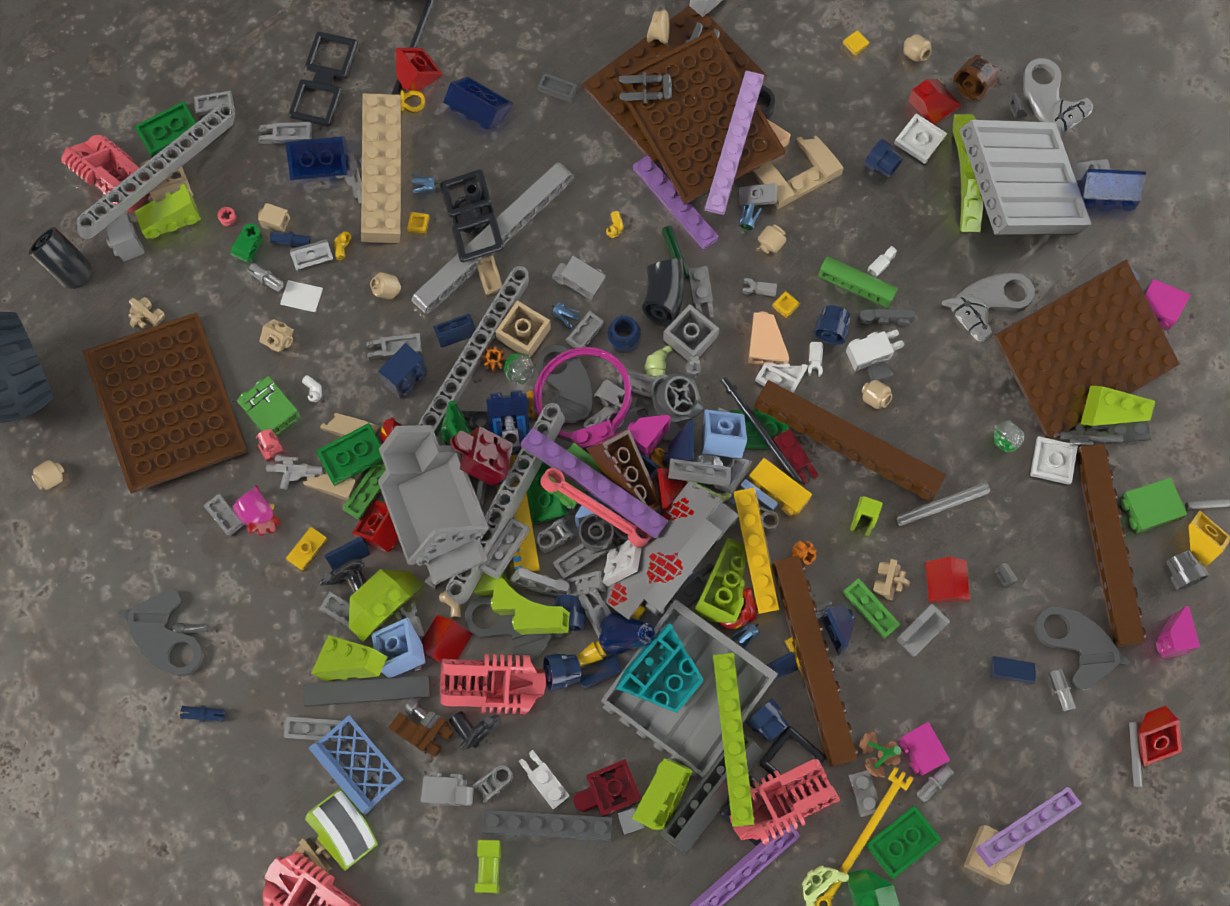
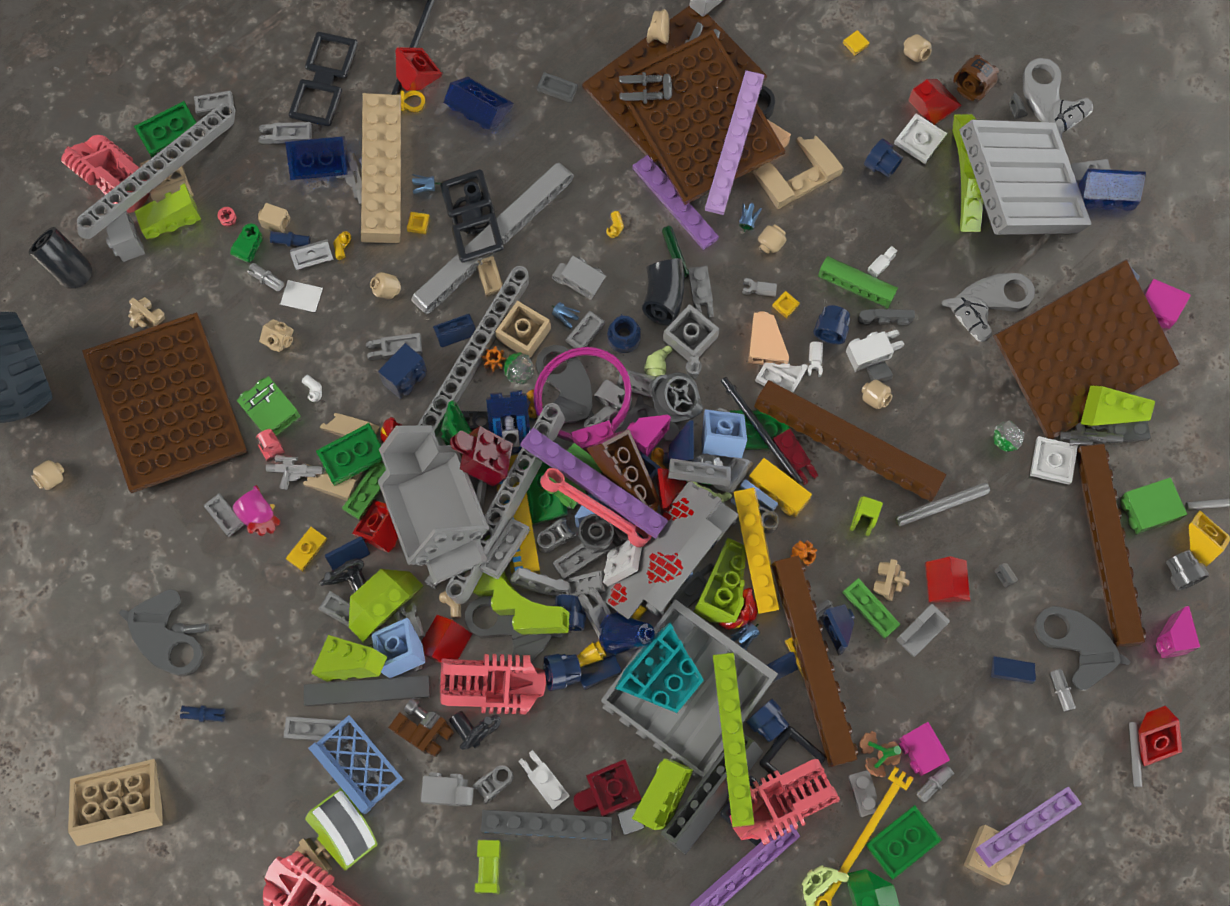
light grey plate [739,183,777,207] -> none
none -> tan slope [68,759,163,846]

